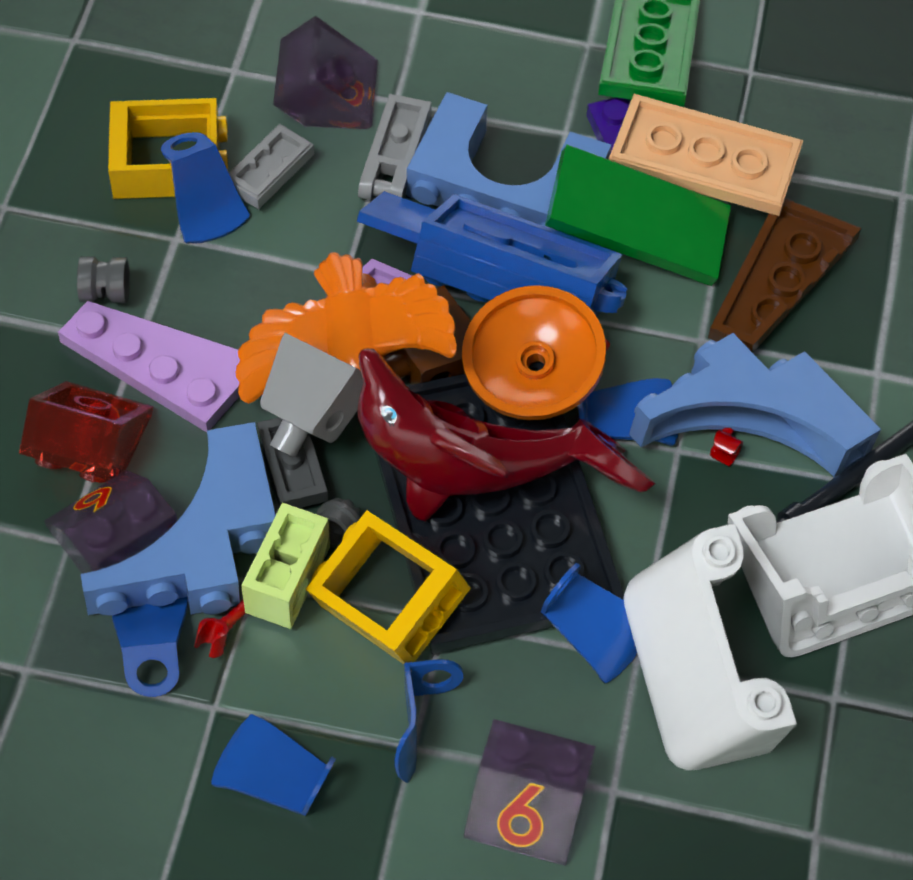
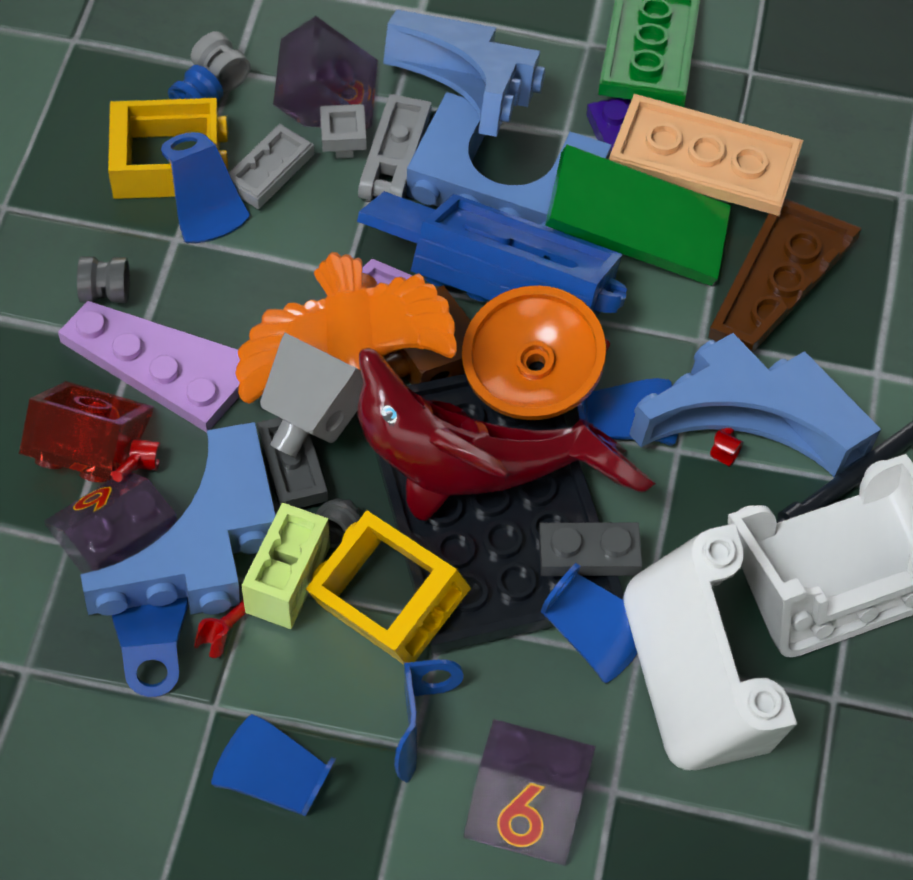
none -> red hand [112,439,160,482]
none -> blue wheel [168,65,224,102]
none -> light grey wheel [190,31,250,92]
none -> light grey tile [320,104,367,159]
none -> medium blue arch [383,9,545,137]
none -> dark grey plate [539,522,642,576]

